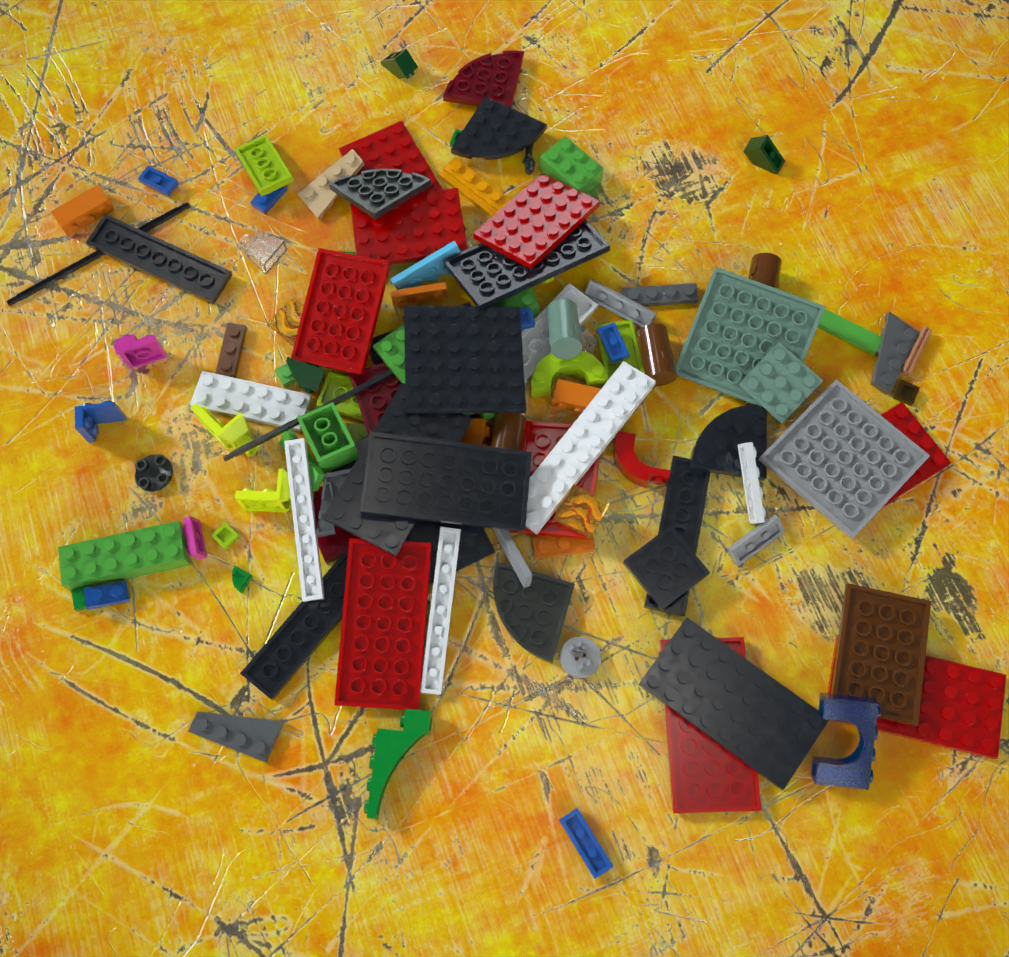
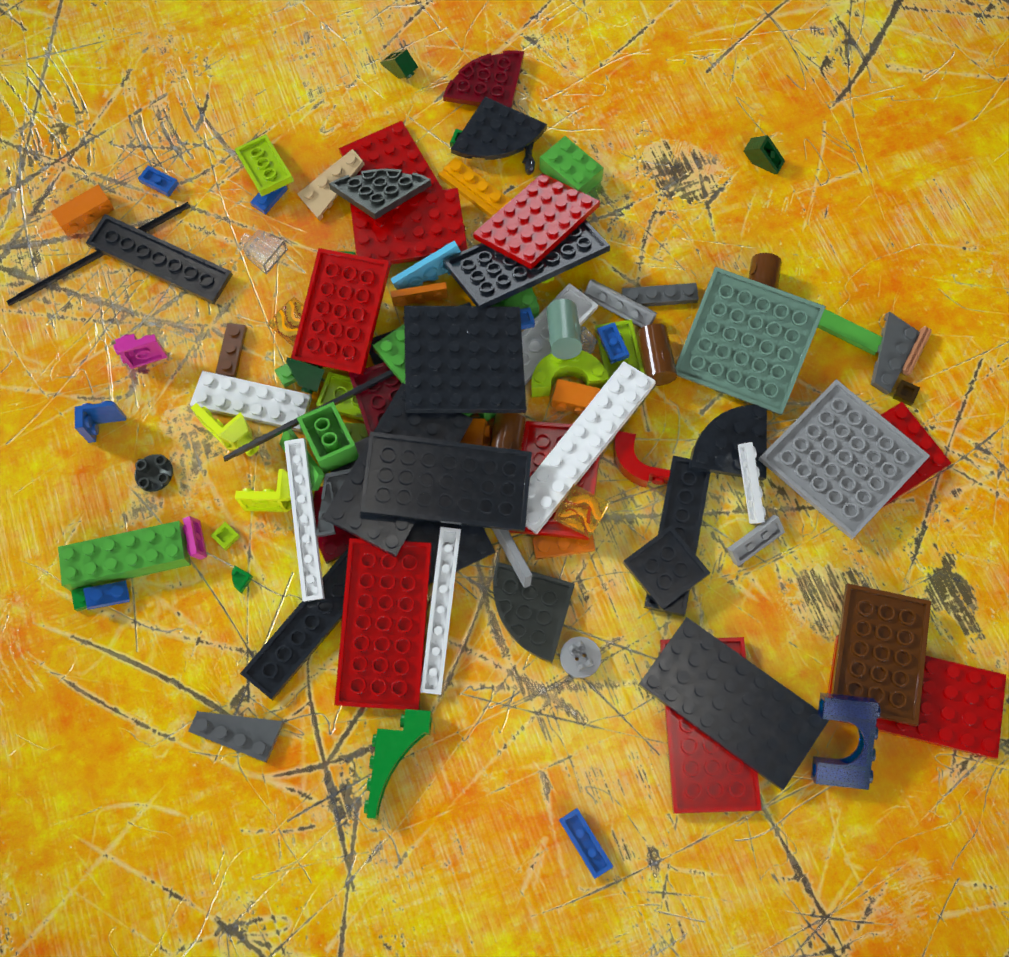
sand green plate [738,342,823,424] -> none

